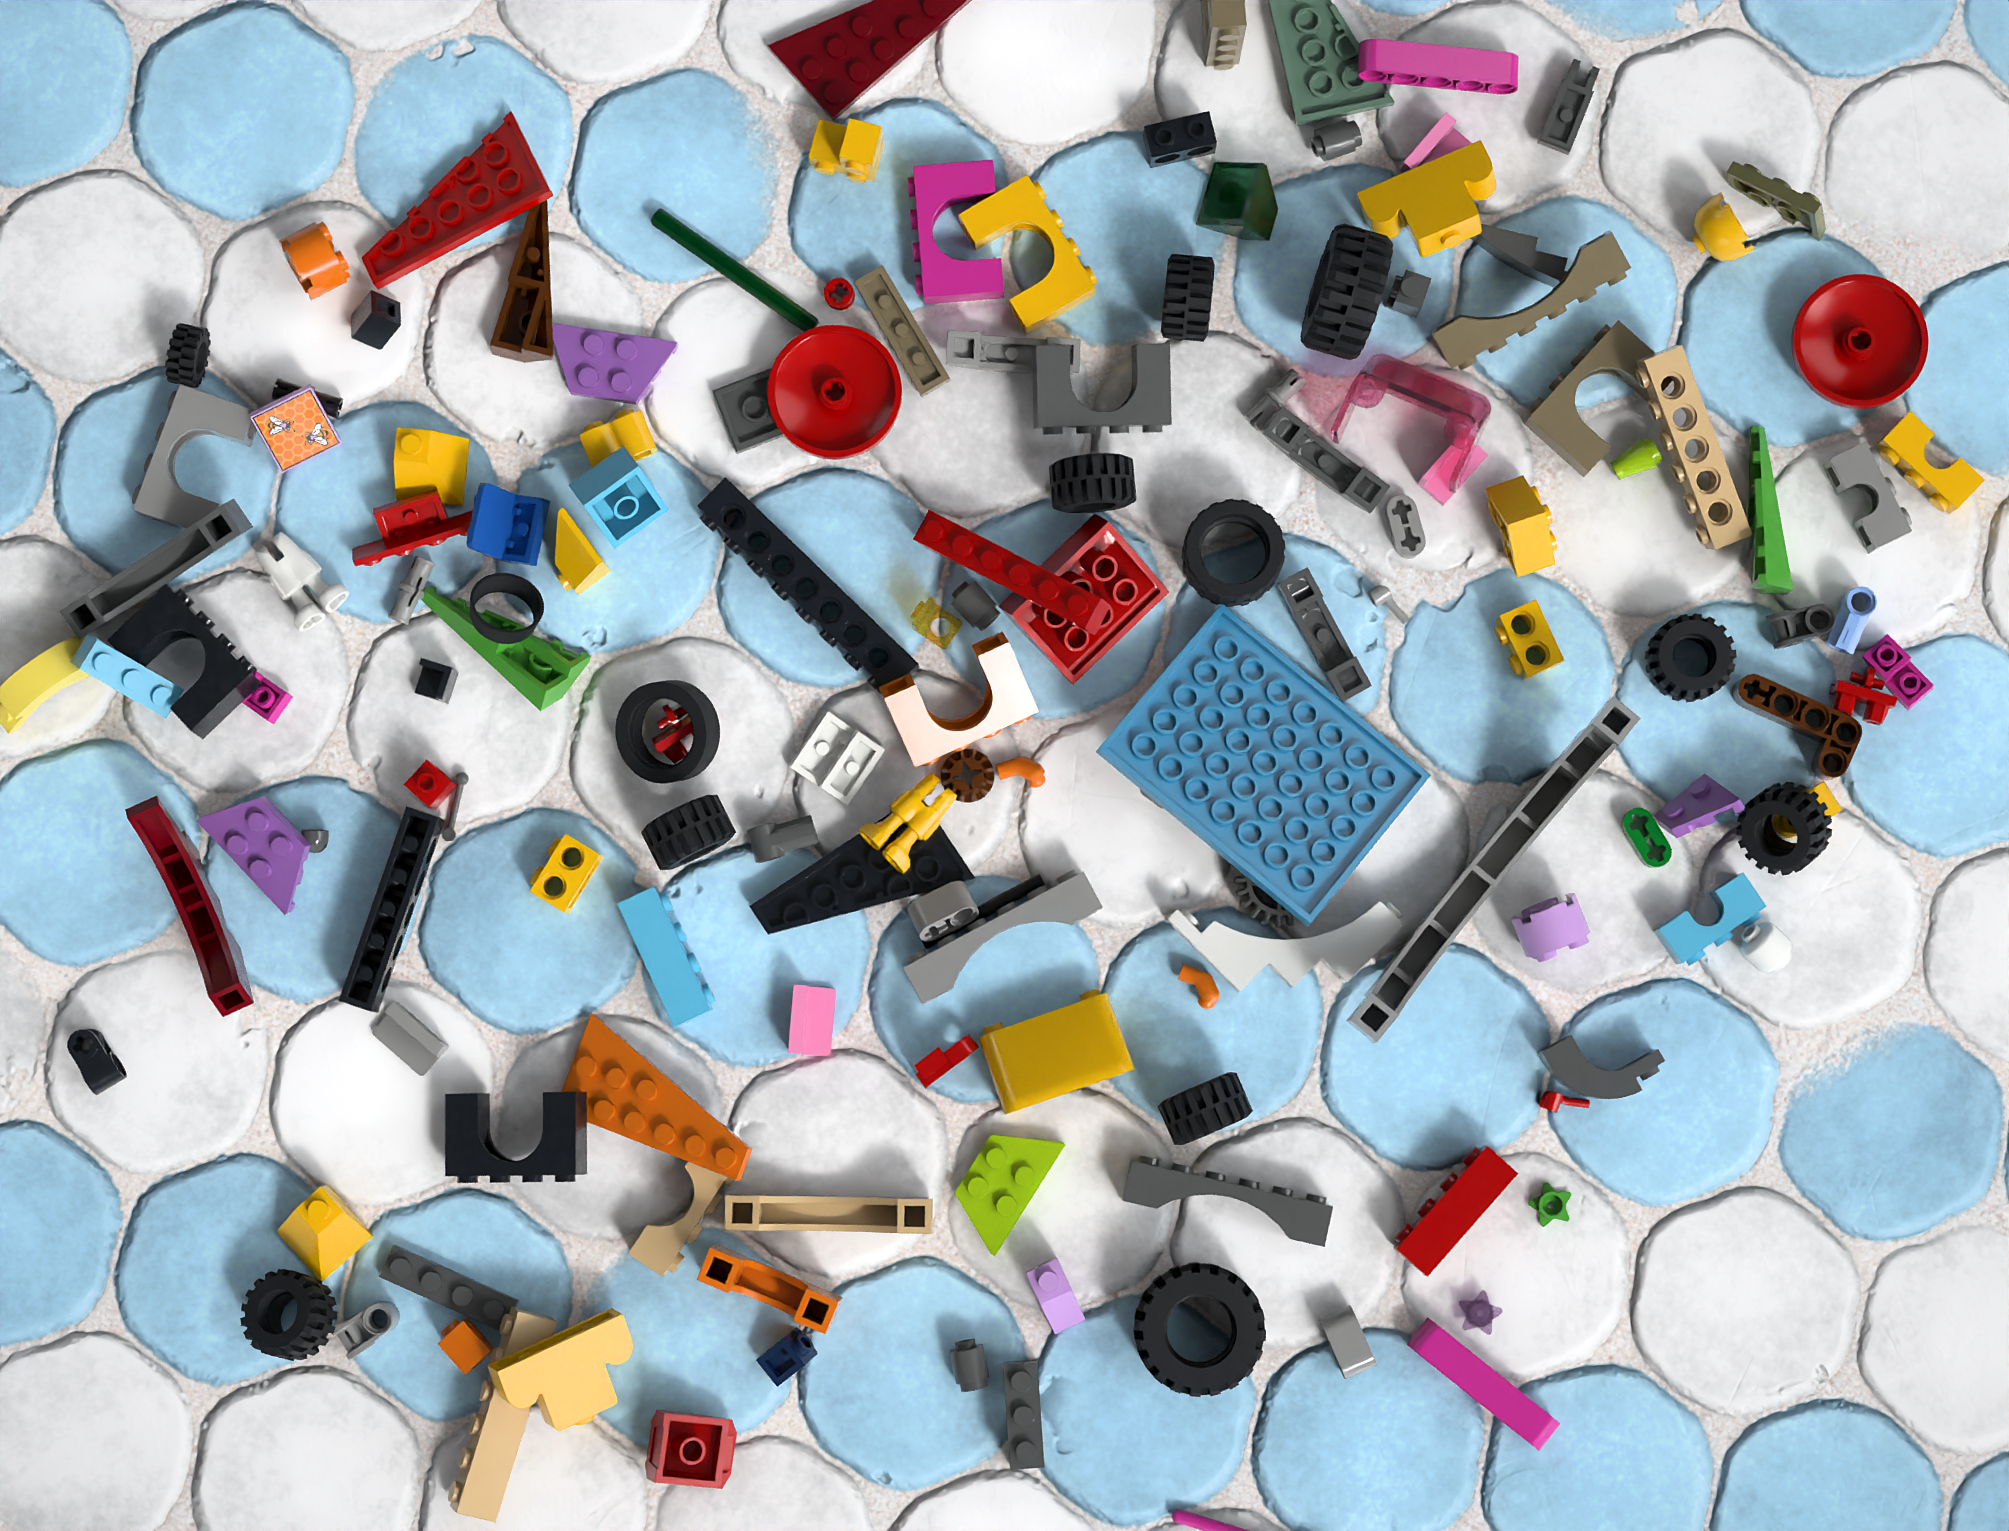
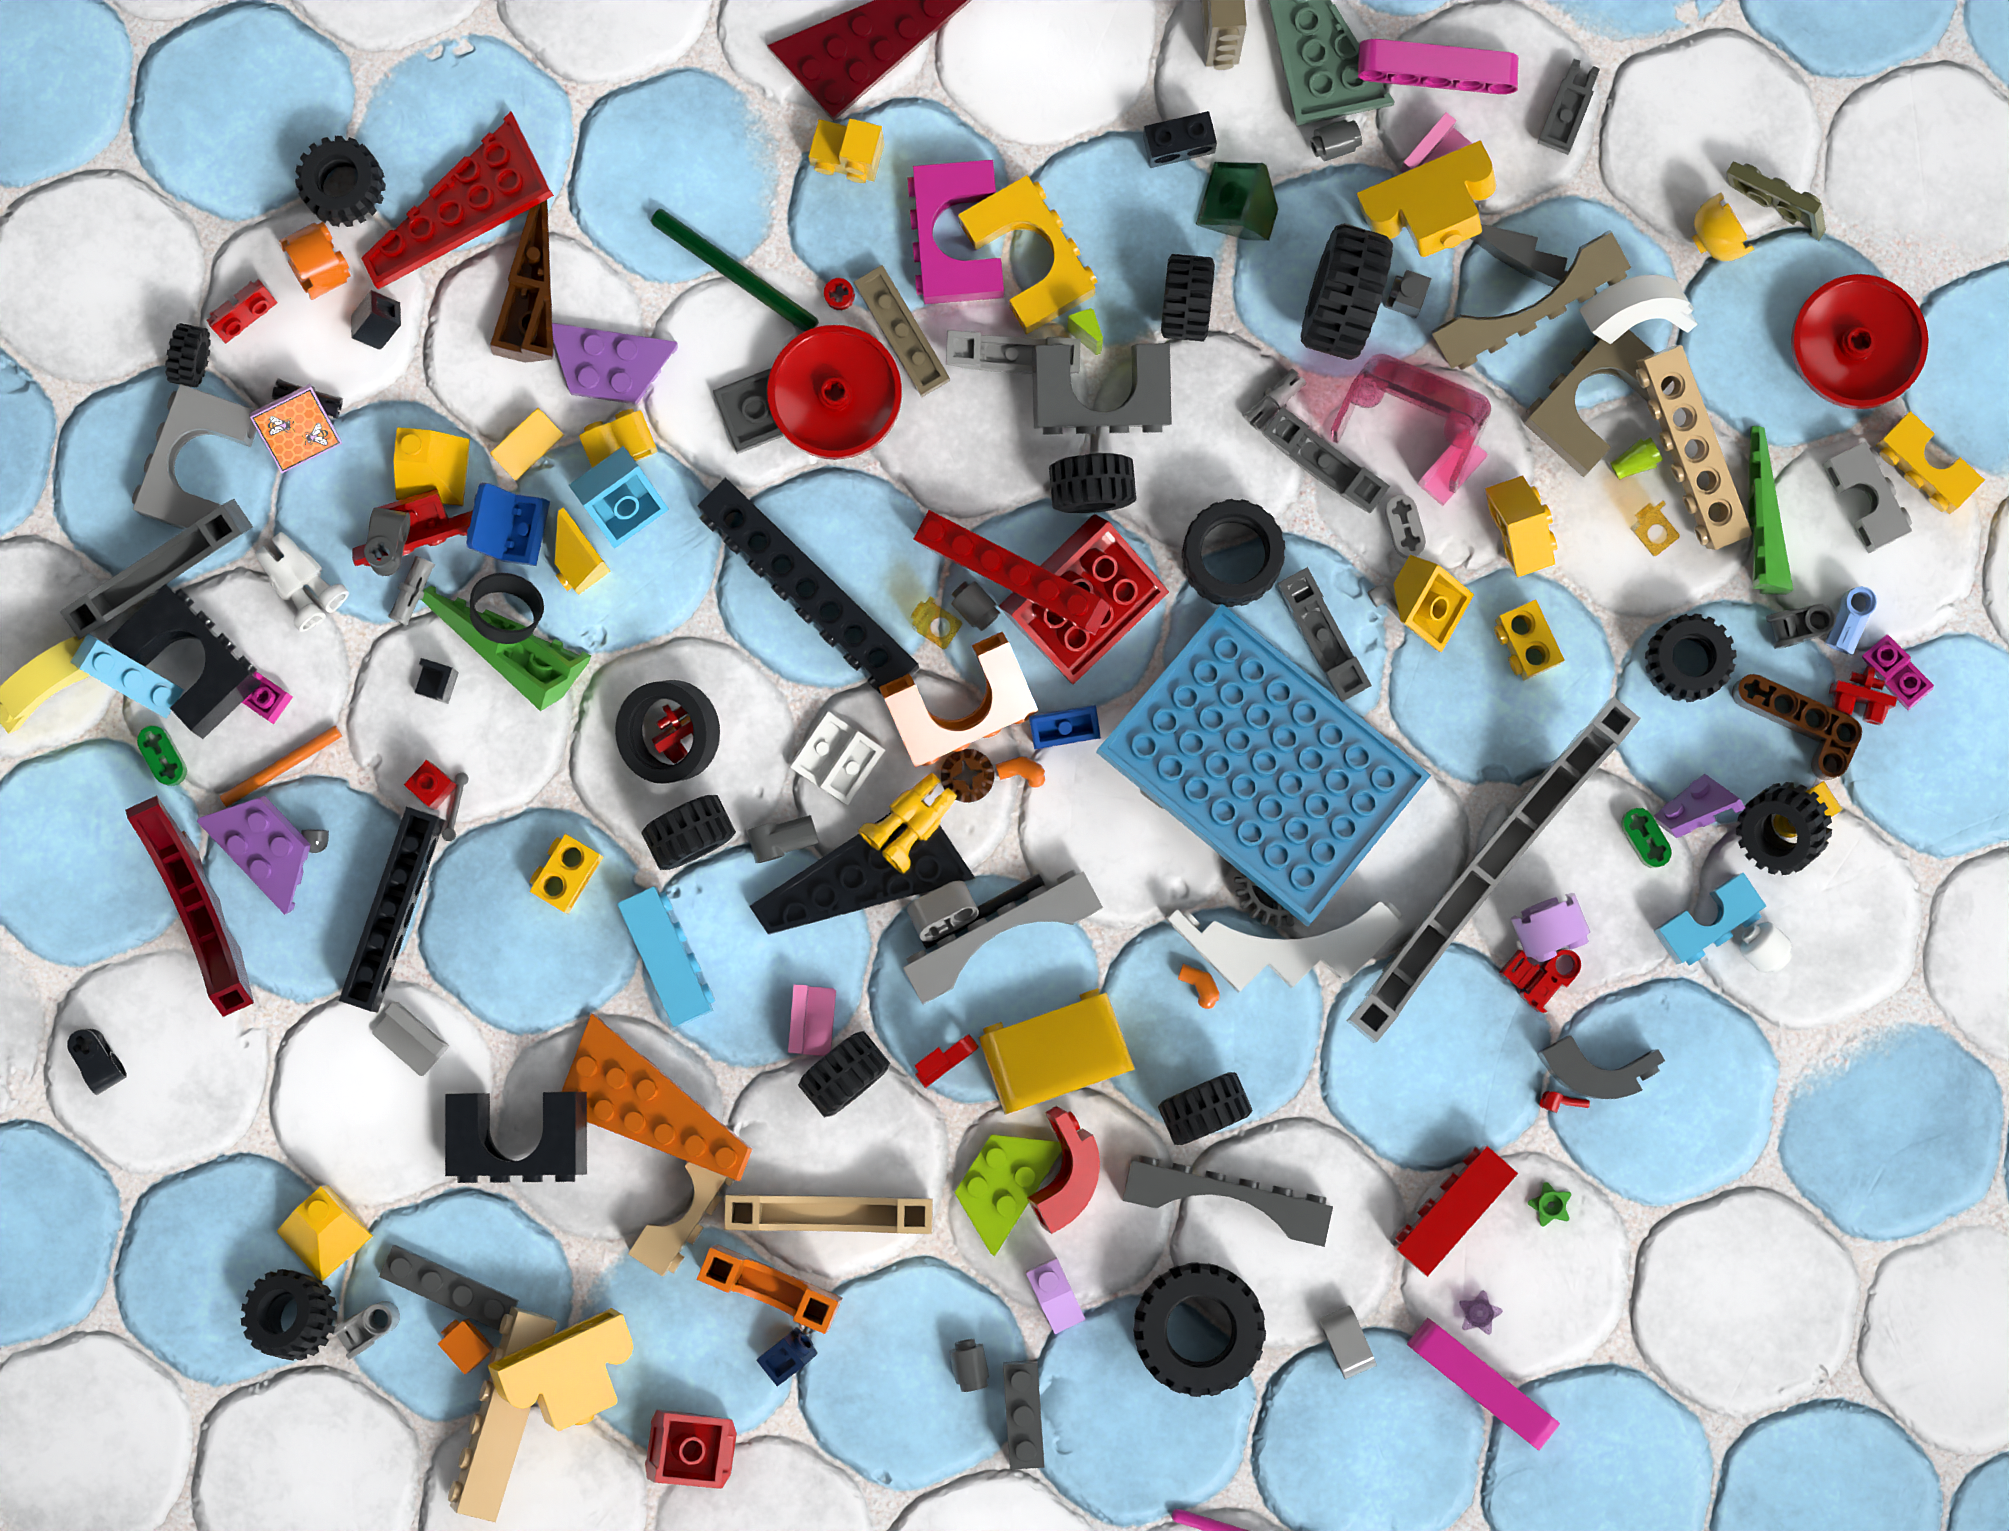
none -> green beam [137,725,187,786]
none -> red hinge [206,279,278,344]
none -> orange bar [219,725,342,807]
none -> black tyre [295,135,386,227]
none -> dark grey piece [364,507,410,576]
none -> yellow slope [490,408,564,481]
none -> black tyre [798,1031,890,1118]
none -> arch [1027,1106,1100,1234]
none -> blue slope [1029,705,1101,749]
none -> lime slope [1067,308,1103,355]
none -> yellow slope [1393,555,1474,653]
none -> red piece [1499,949,1581,1013]
none -> white arch [1579,275,1698,344]
none -> clear yellow bracket [1630,501,1680,556]

